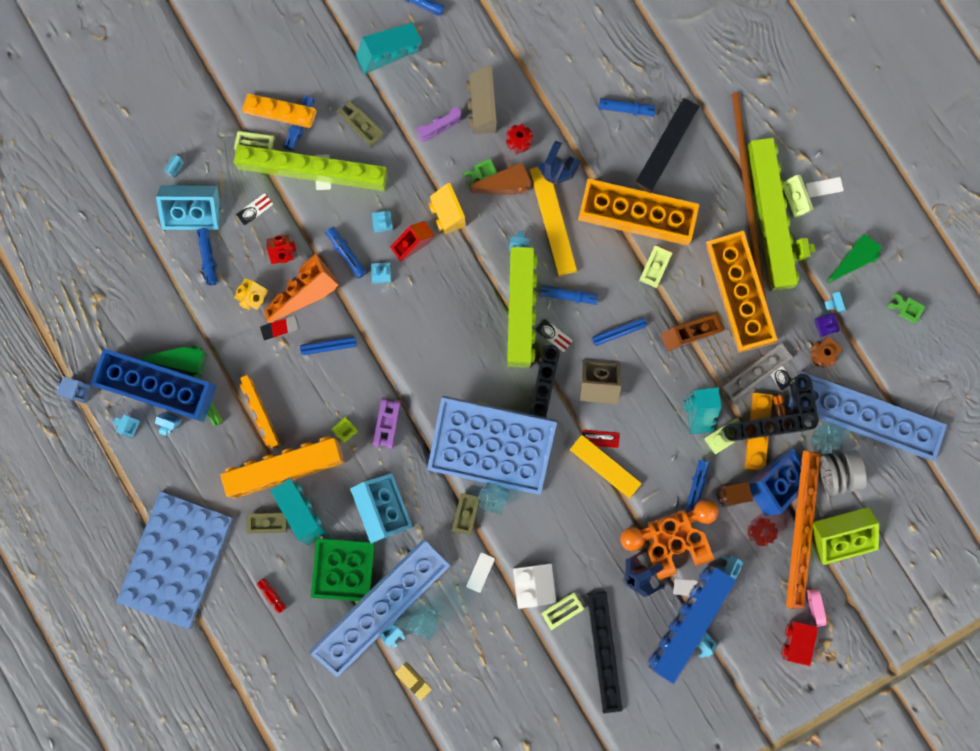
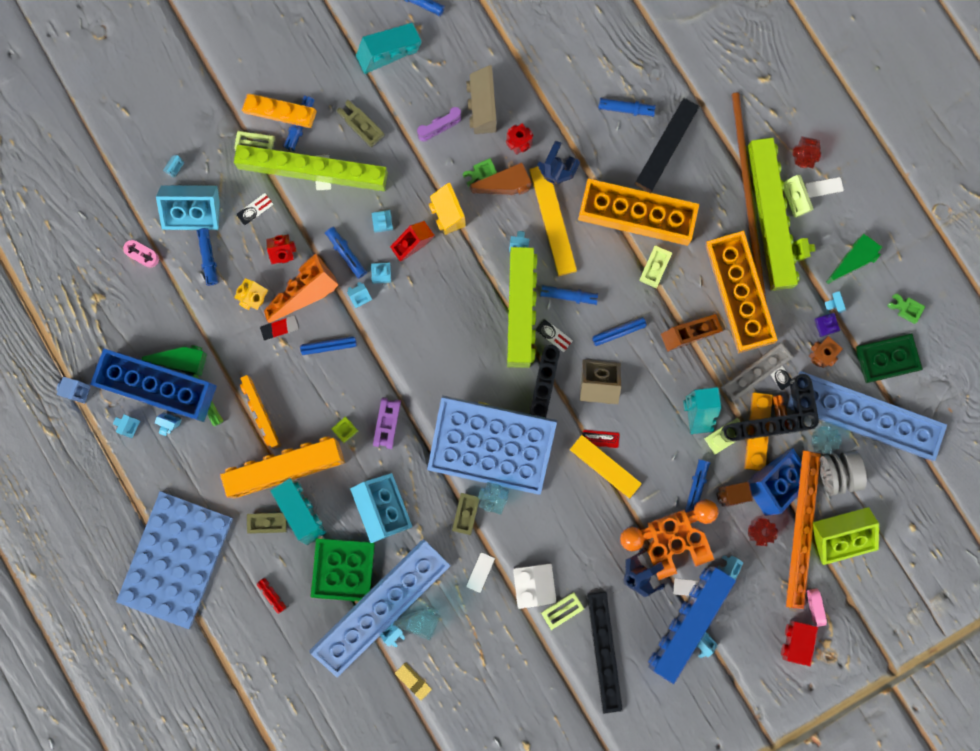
none -> bright pink beam [123,240,159,268]
none -> medium azure tile [347,282,372,308]
none -> clear red brick [792,136,822,168]
none -> dark green tile [856,333,923,384]

